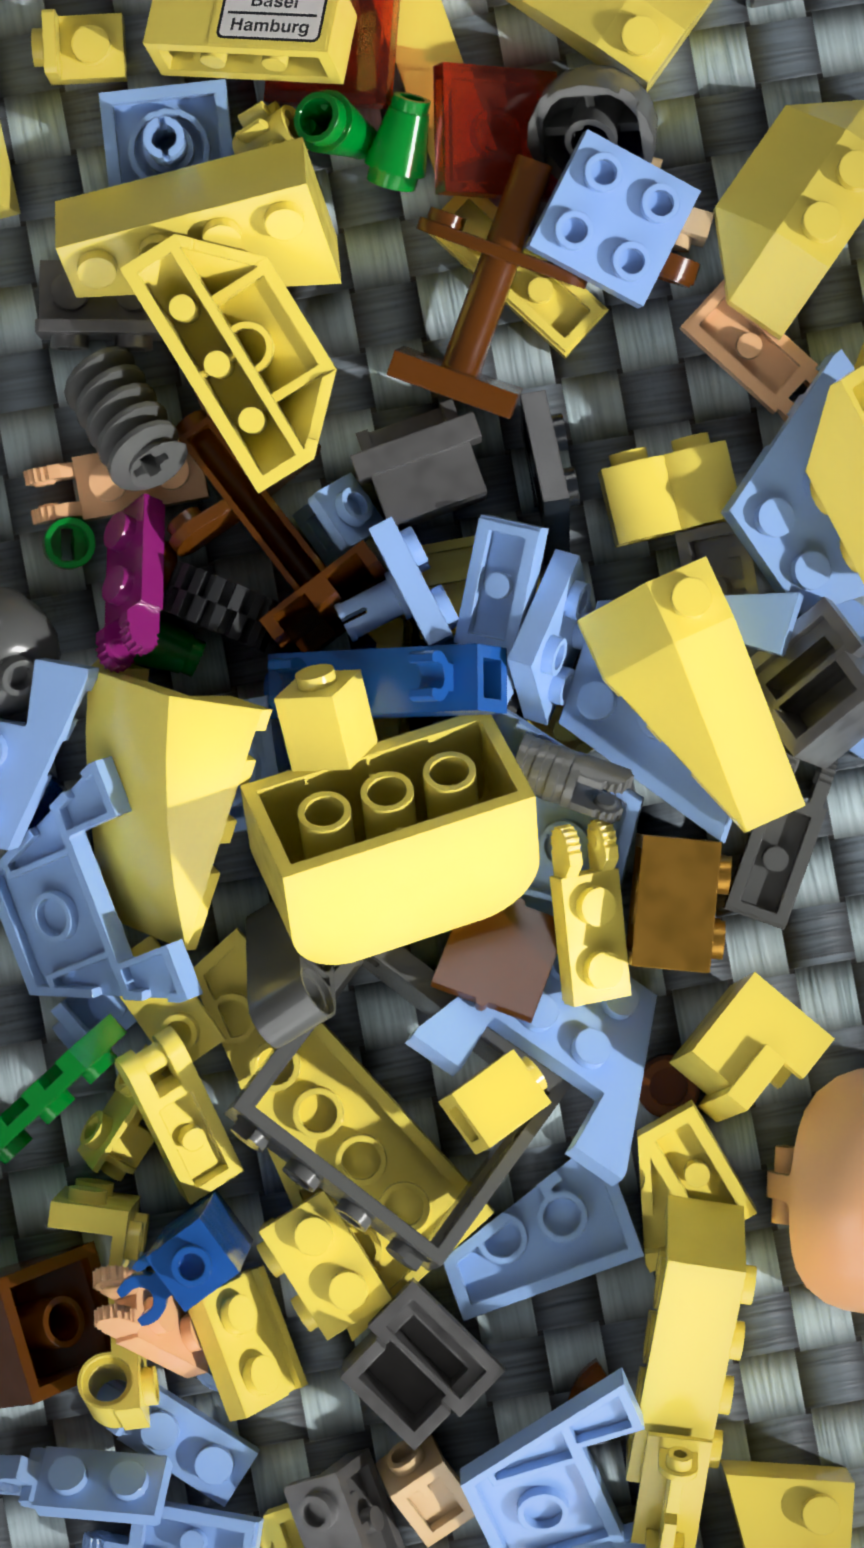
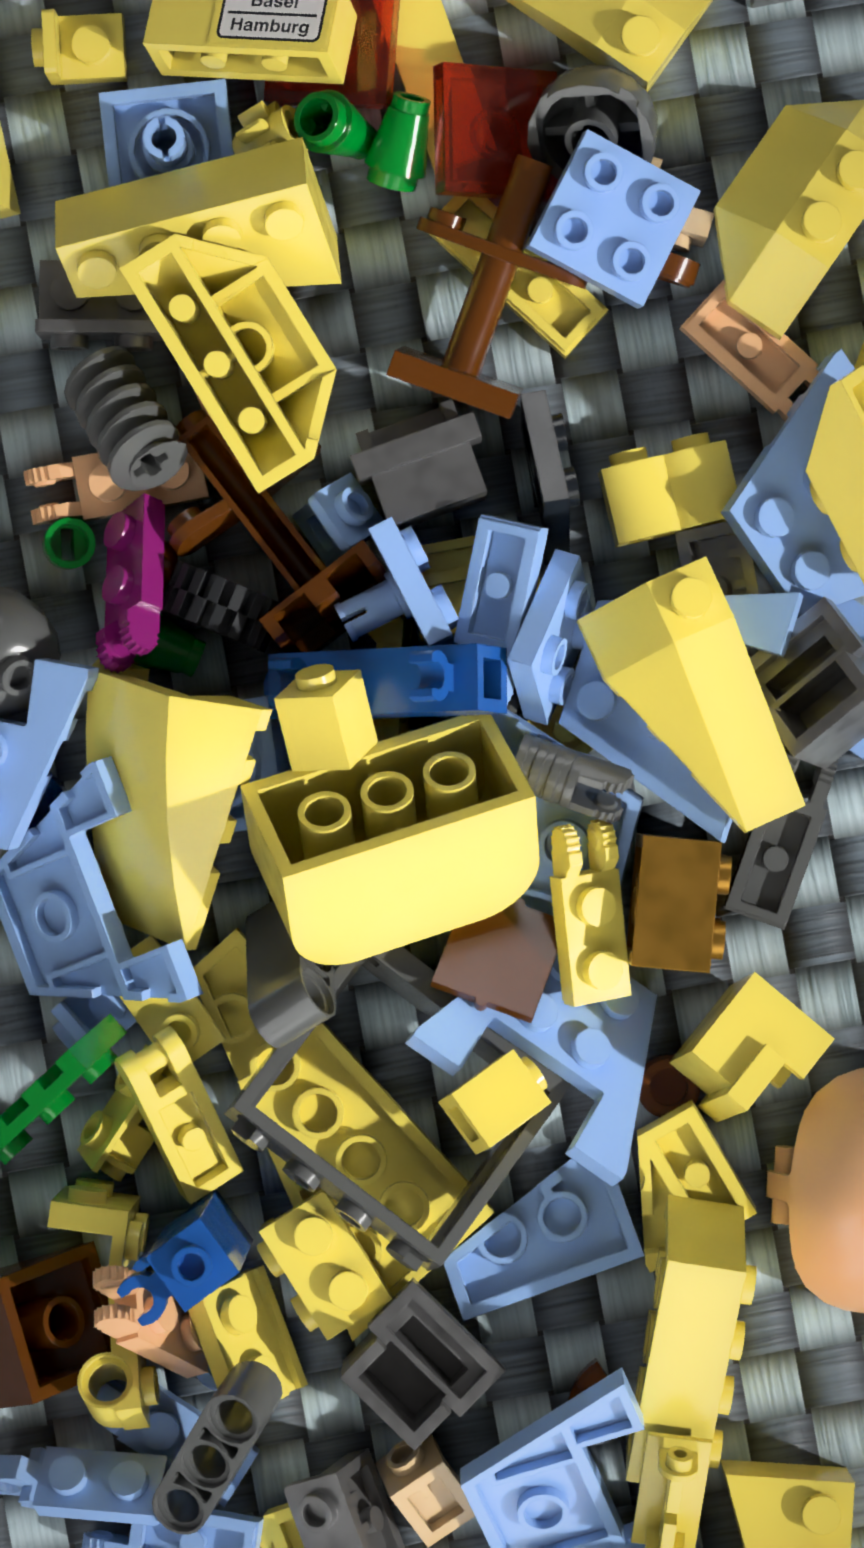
none -> dark grey beam [152,1361,283,1535]

